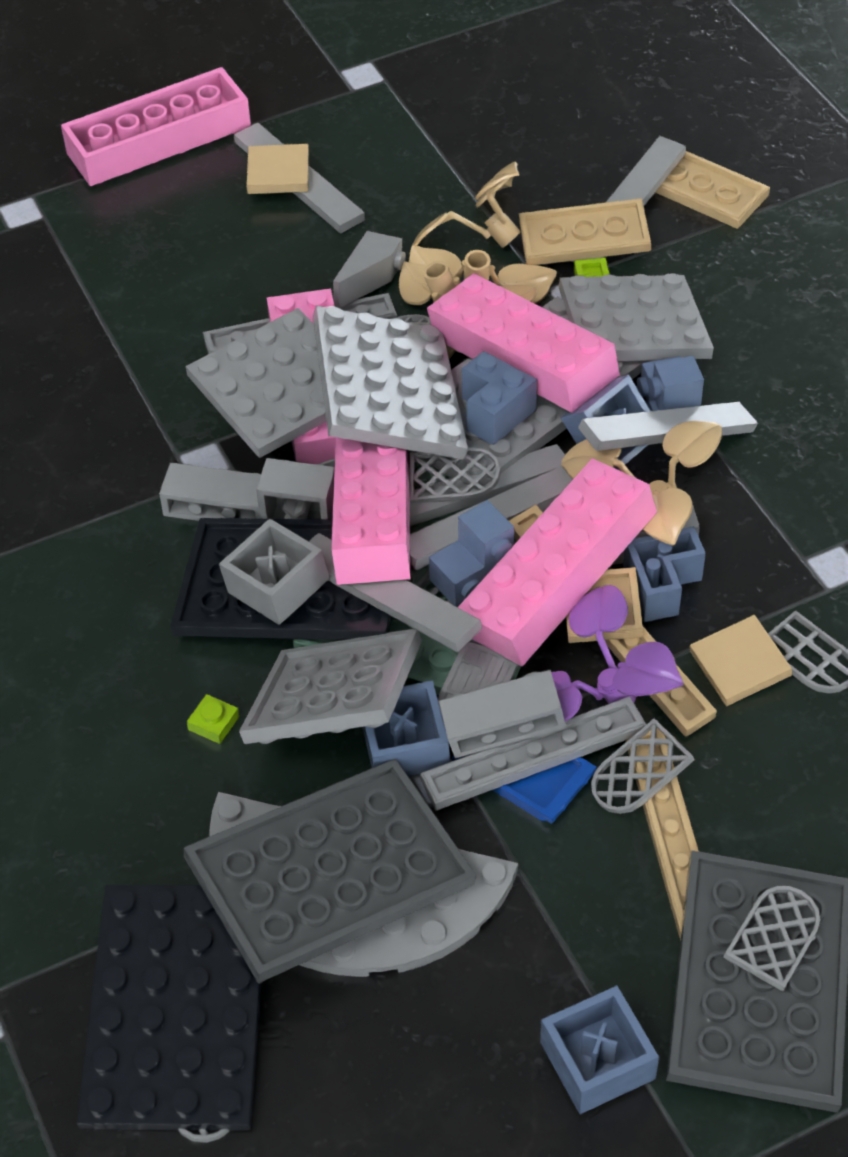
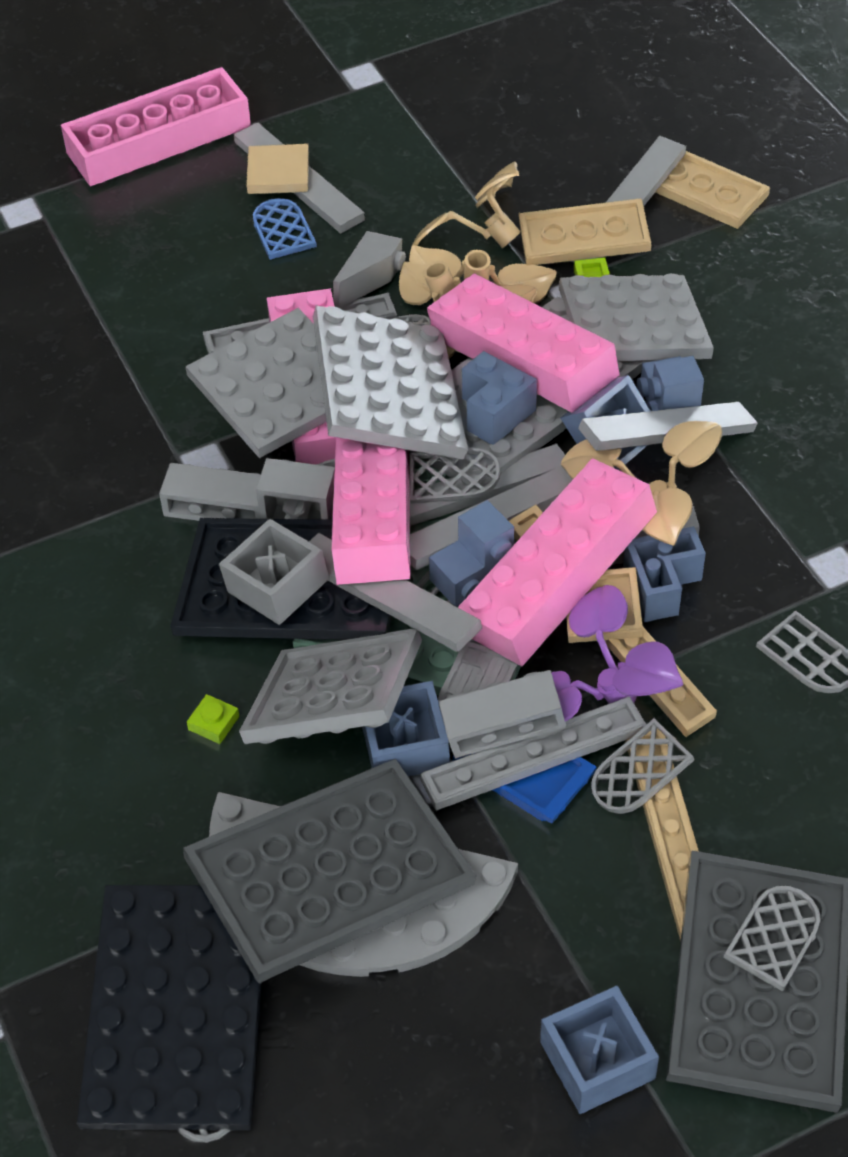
tan tile [690,615,792,706] -> none
none -> medium blue window [253,198,317,260]

